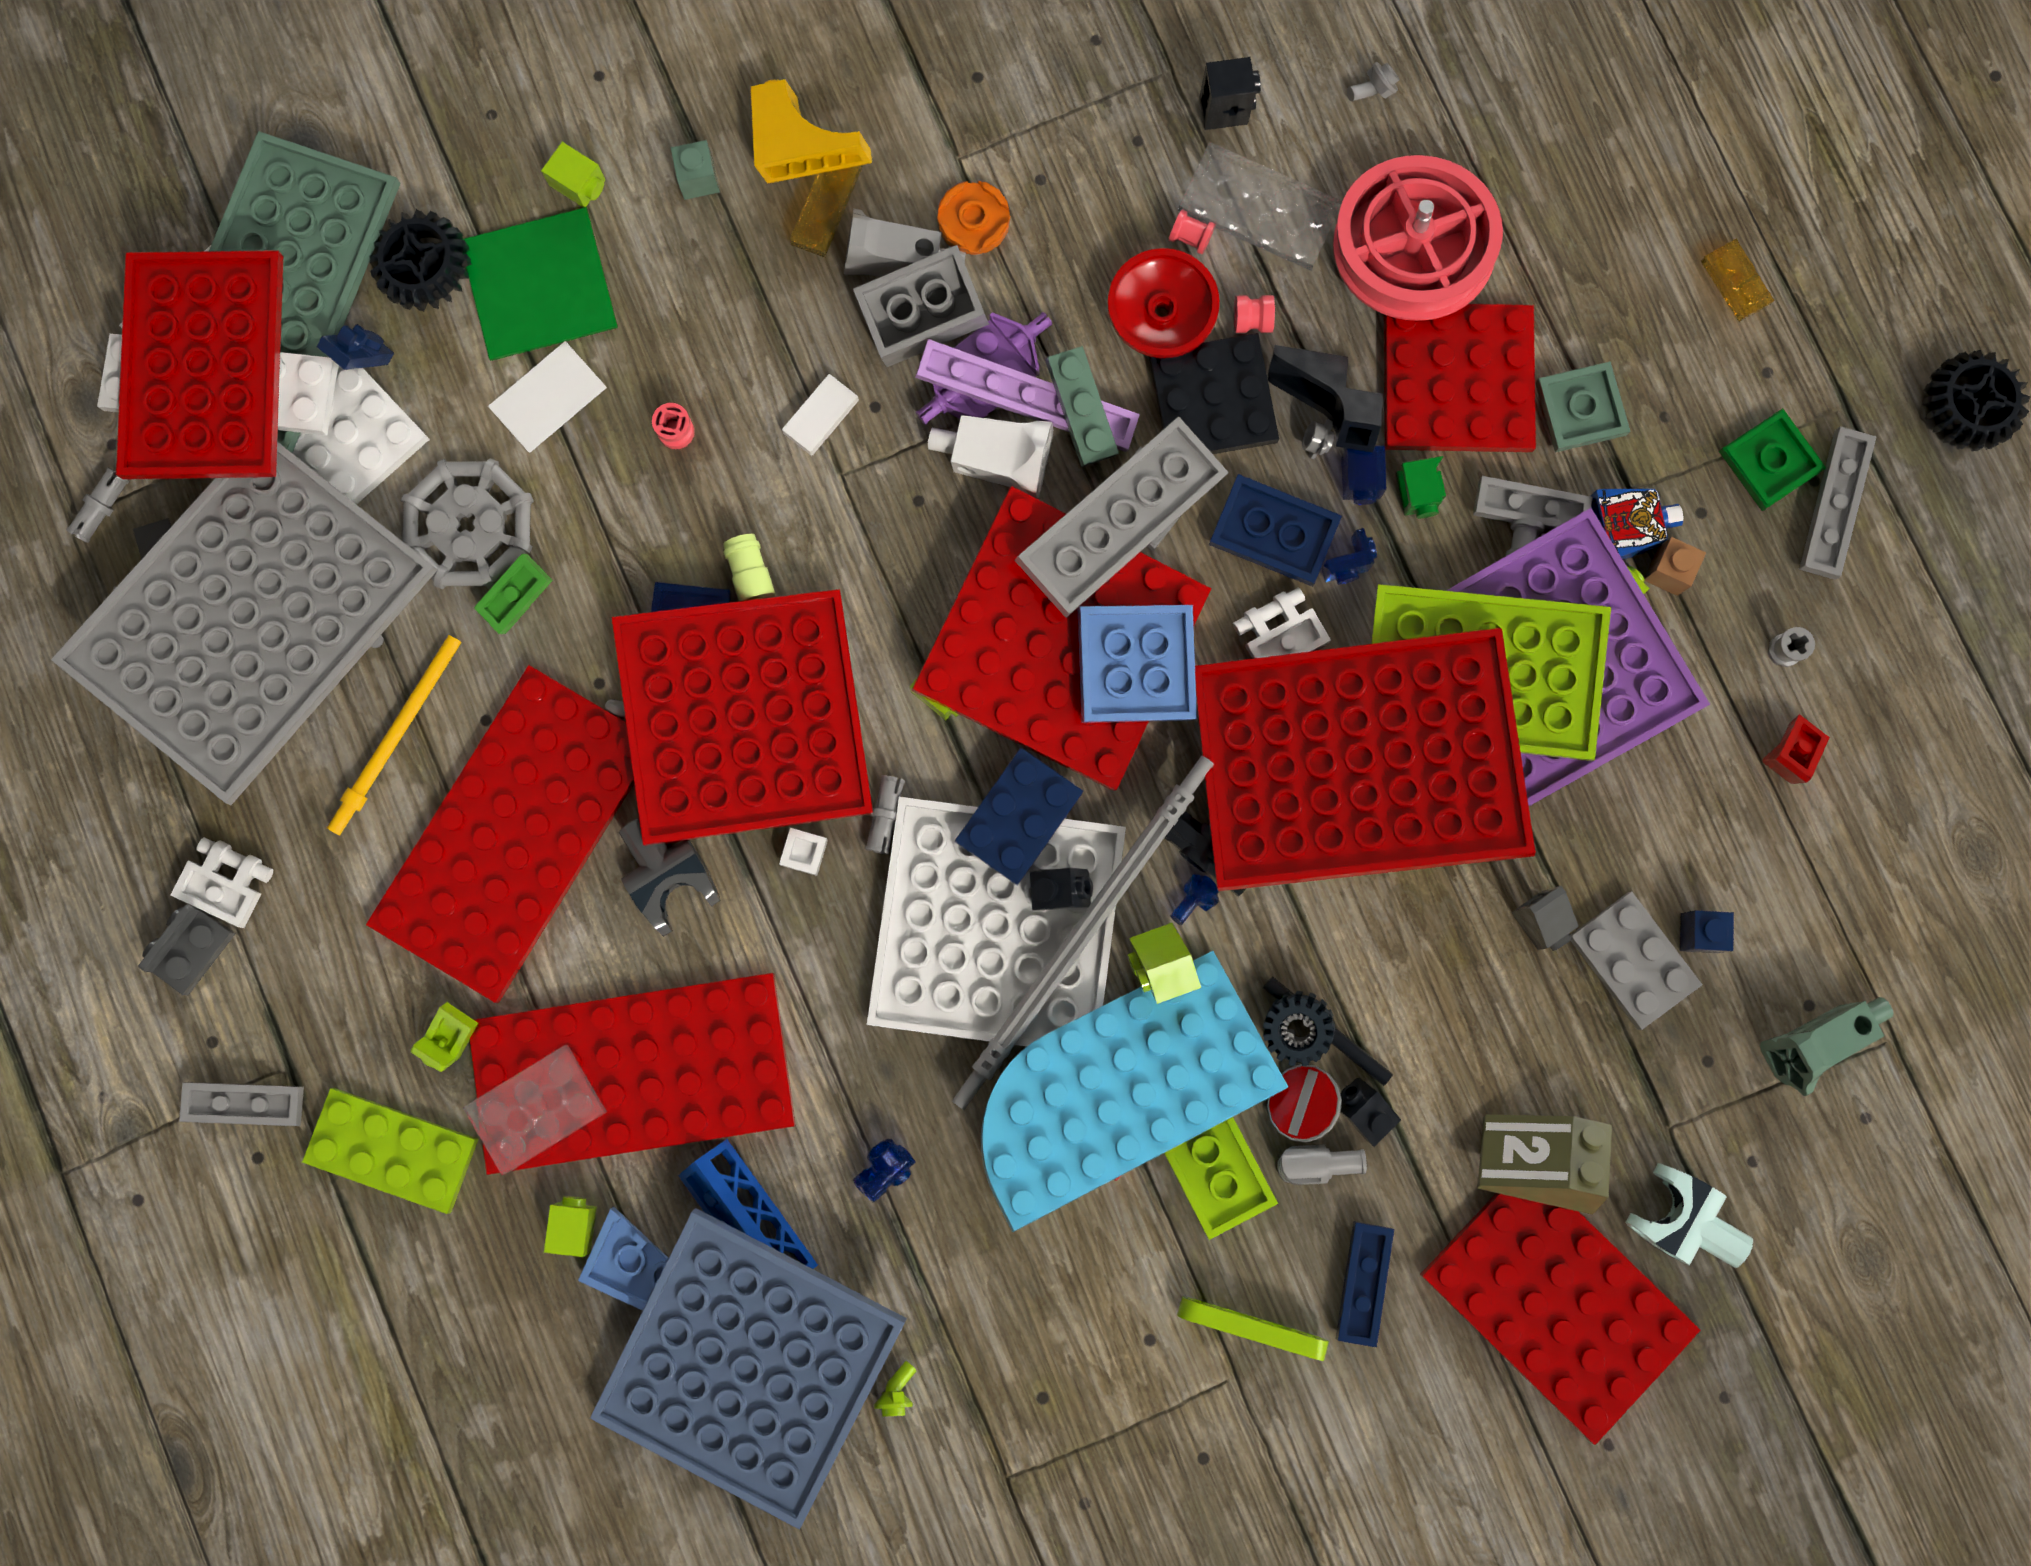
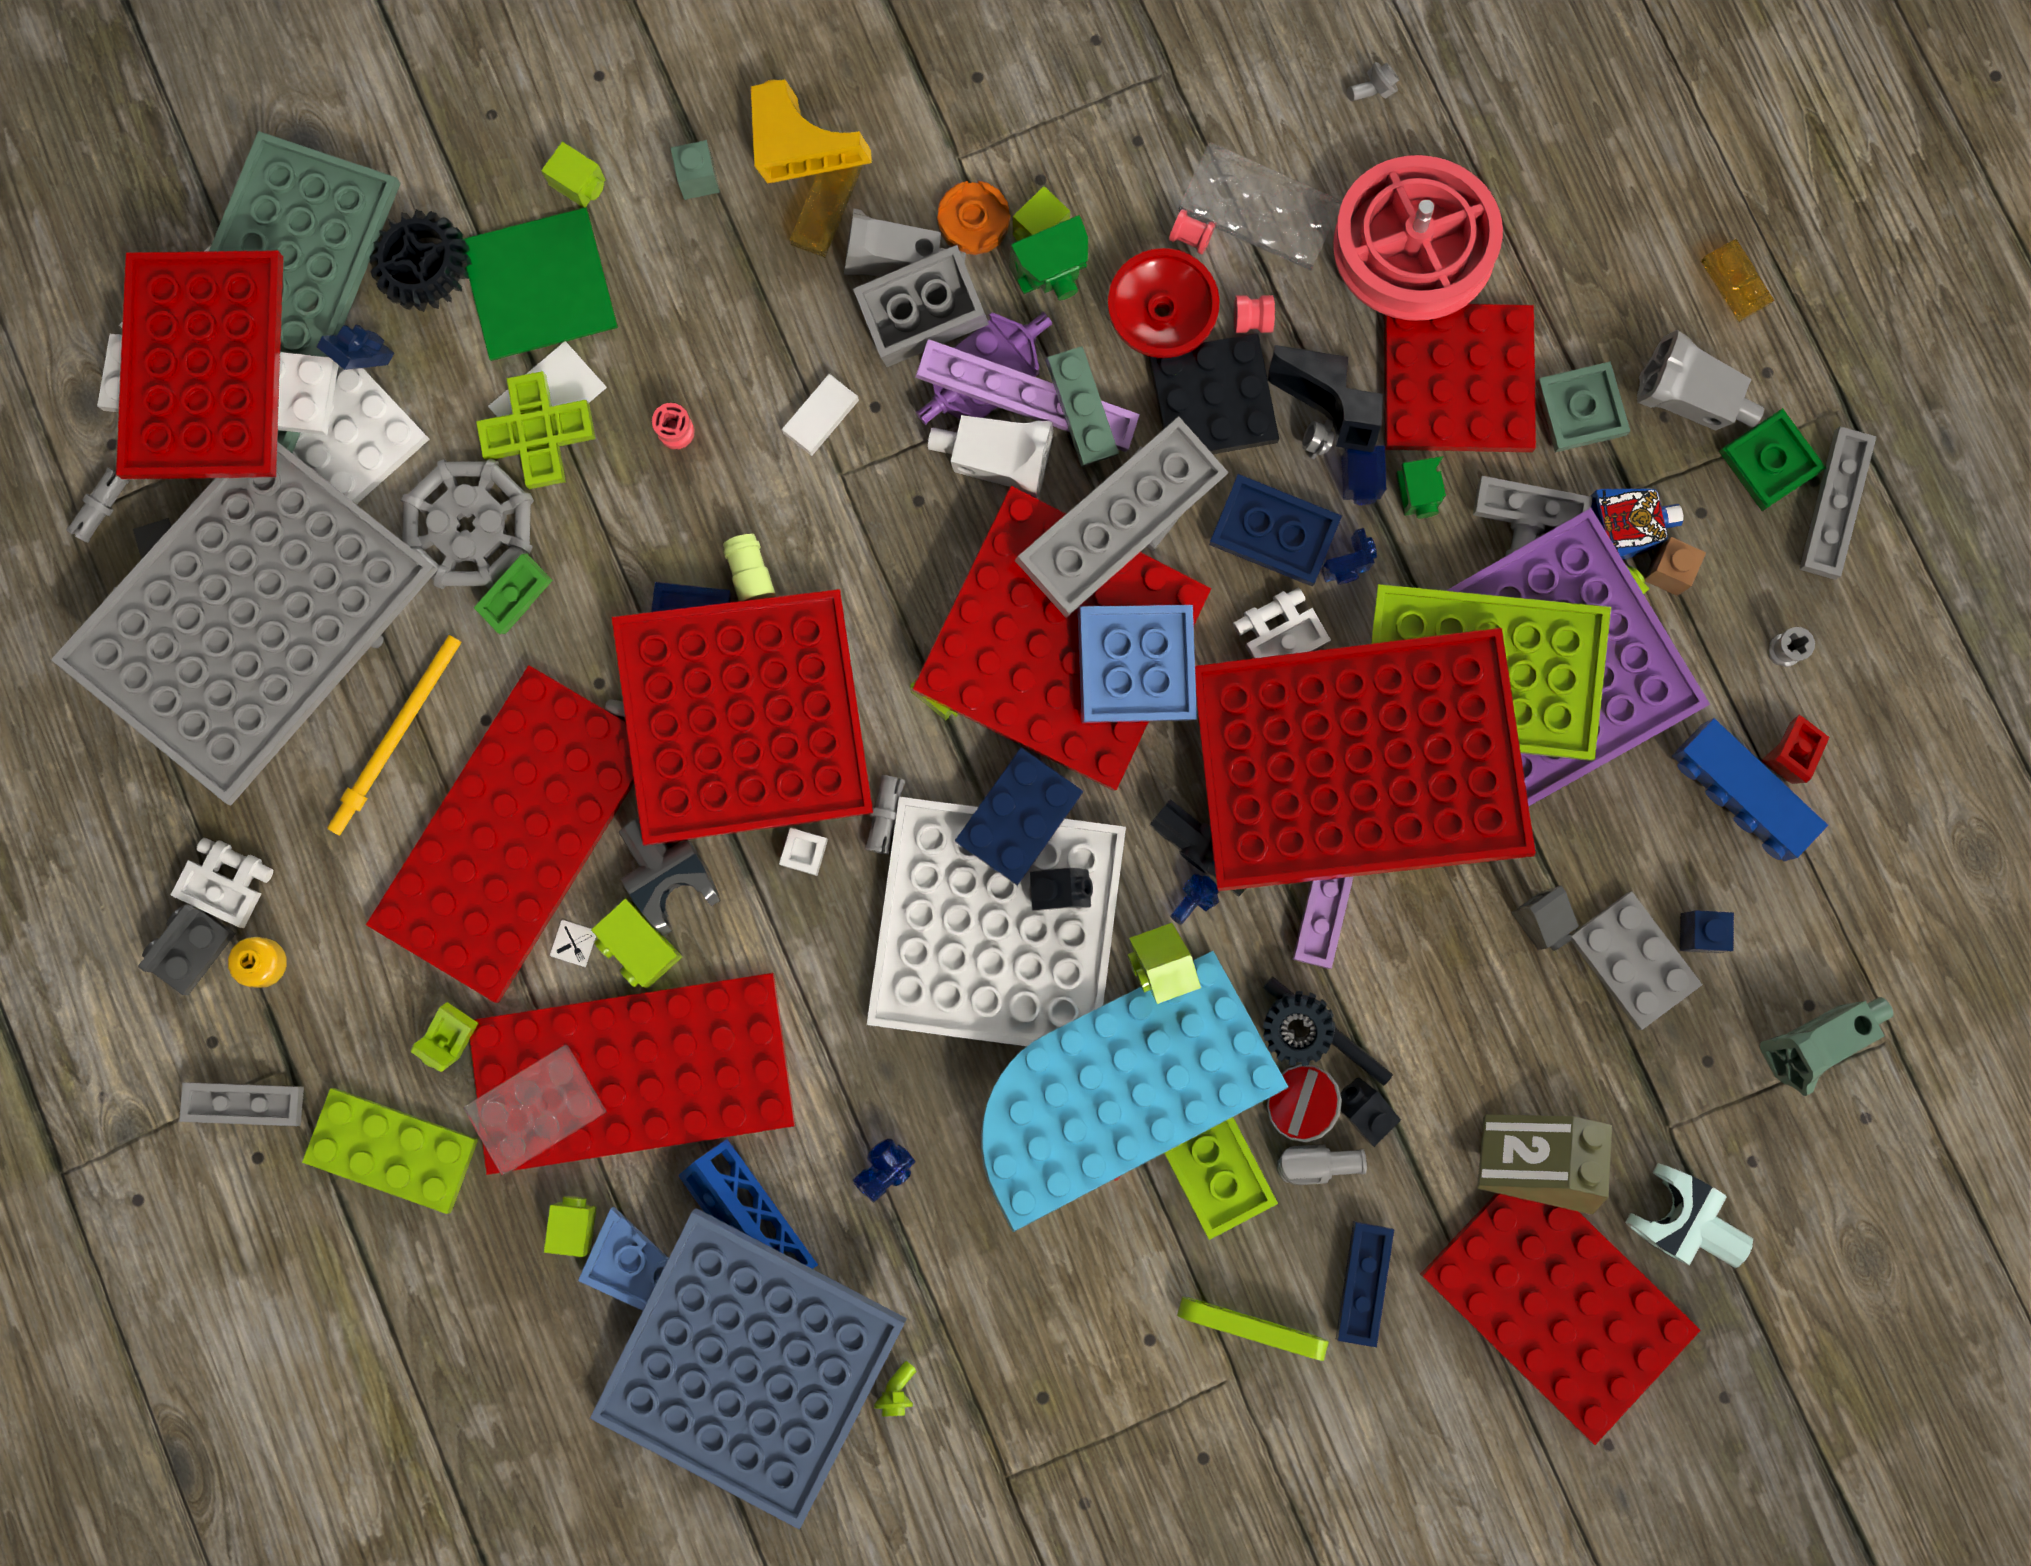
light grey axle [952,756,1214,1110] -> none
black brick [1199,57,1261,130] -> none
black gear [1922,350,2031,452] -> none
none -> yellow head [228,937,287,988]
none -> lime plate [476,371,596,489]
none -> white sticker [550,920,596,967]
none -> lime brick [591,898,683,988]
none -> green brick [1009,215,1088,301]
none -> lime brick [1013,186,1070,241]
none -> lavender plate [1292,876,1354,969]
none -> light grey piece [1637,330,1764,431]
none -> blue brick [1672,718,1828,861]

